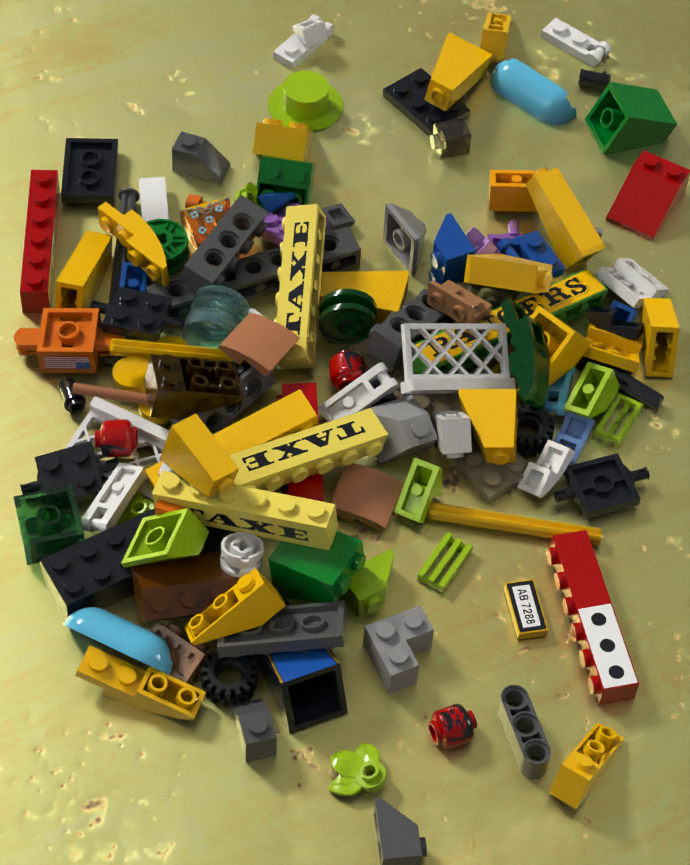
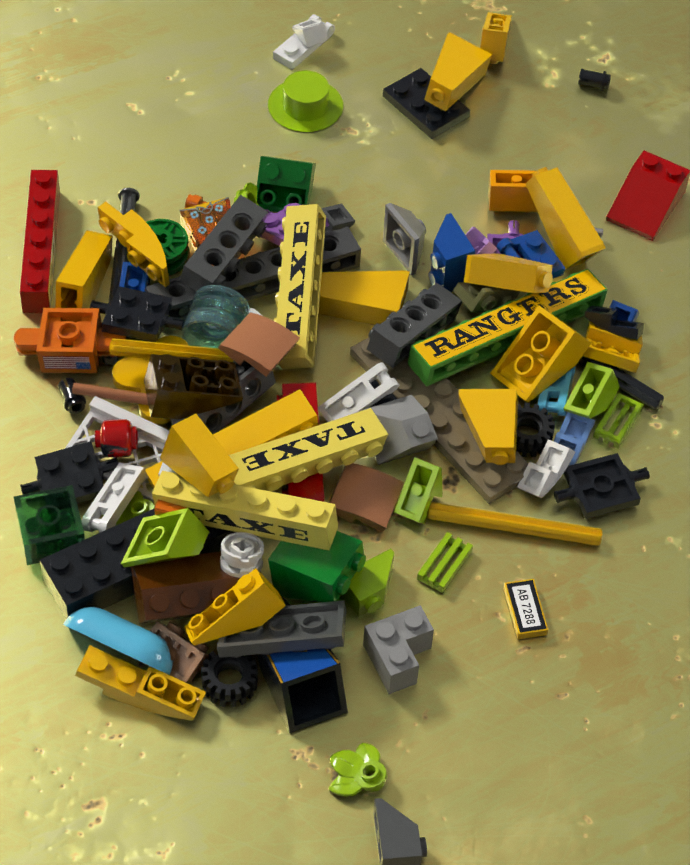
black plate [61,138,119,203] -> none
white slope [139,177,169,222] -> none
dark grey slope [172,131,230,184] -> none
dark grey slope [231,698,277,762] -> none
yellow slope [252,118,313,161] -> none
blue slope [258,193,296,213] -> none
dark green wheel [319,289,377,345] -> none
red head [329,351,366,391] -> none
white fence [400,323,516,394] -> none
medium nougat bracket [427,280,492,323] -> none
red head [428,704,477,750] -> none
clear smoke brick [430,118,472,159] -> none
white slope [432,410,472,458] -> none
medium azure brick [490,58,577,125] -> none
dark grey beam [498,685,551,779] -> none
dark green slope [500,299,549,410] -> none
white plate [541,18,611,67] -> none
red brick [546,530,639,705] -> none
yellow slope [548,722,625,809] -> none
green slope [585,82,677,155] -> none
white slope [595,258,670,308] -> none
yellow slope [640,298,680,378] -> none

